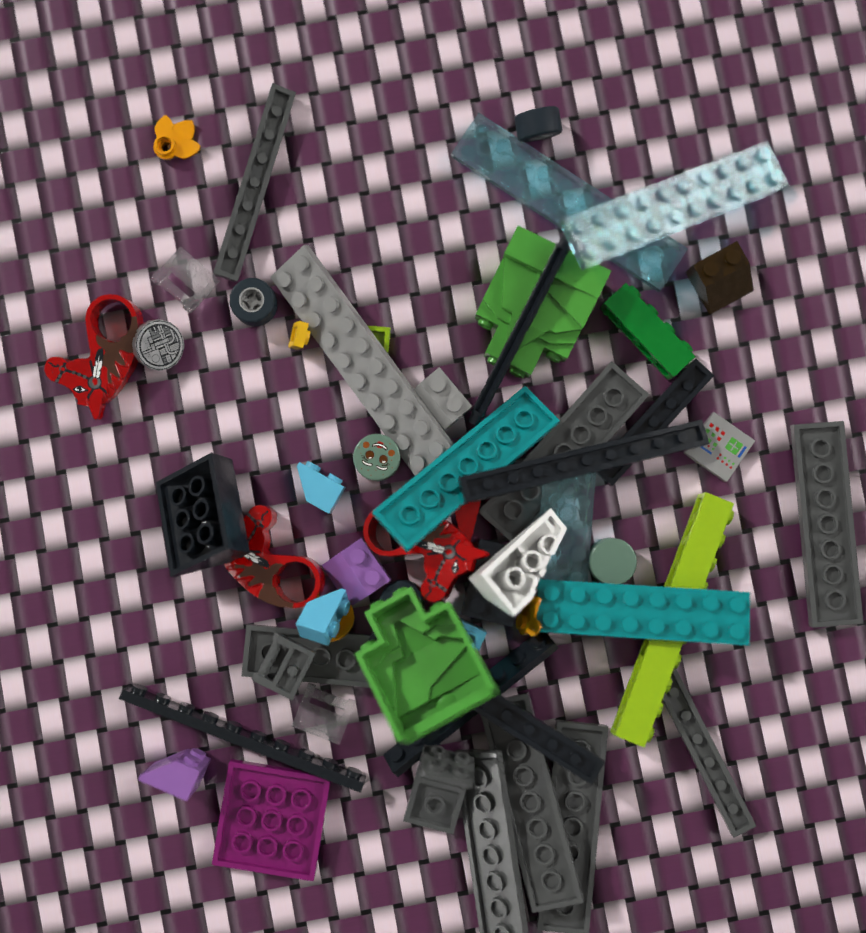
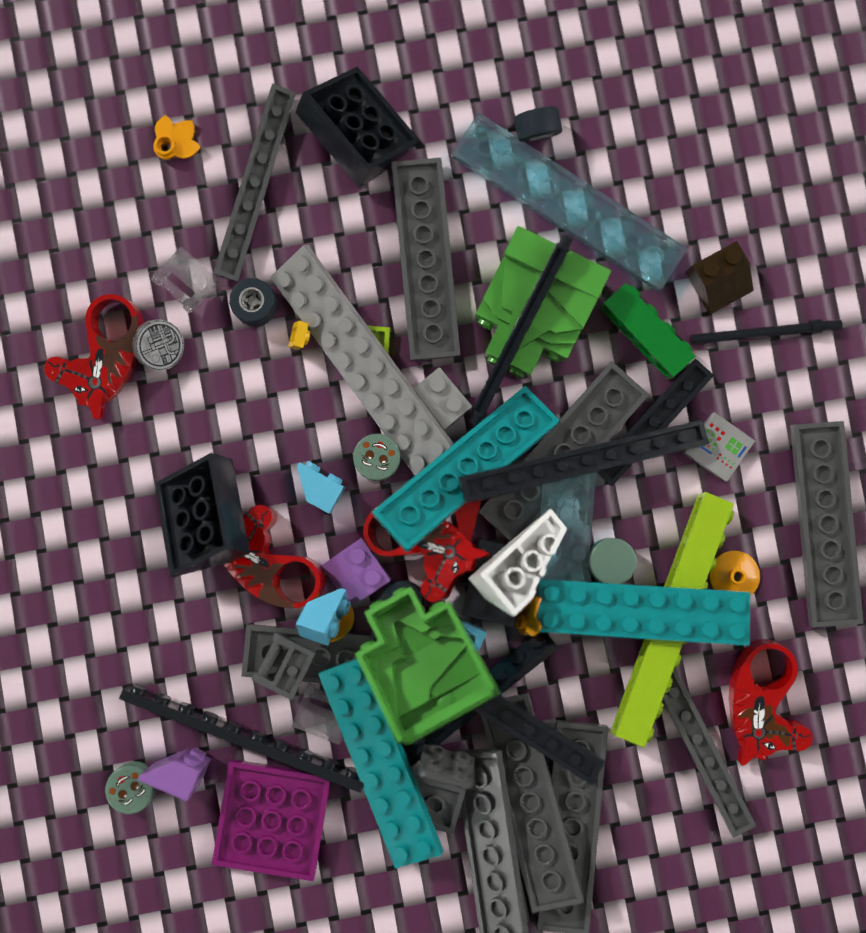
clear light blue plate [559,141,789,270] -> none
none -> sand green head [105,761,158,814]
none -> black slope [295,67,420,188]
none -> teal plate [318,658,444,868]
none -> dark grey plate [392,157,460,361]
none -> black bar [690,319,843,345]
none -> light orange dish [709,551,760,596]
none -> red animal [729,639,813,766]

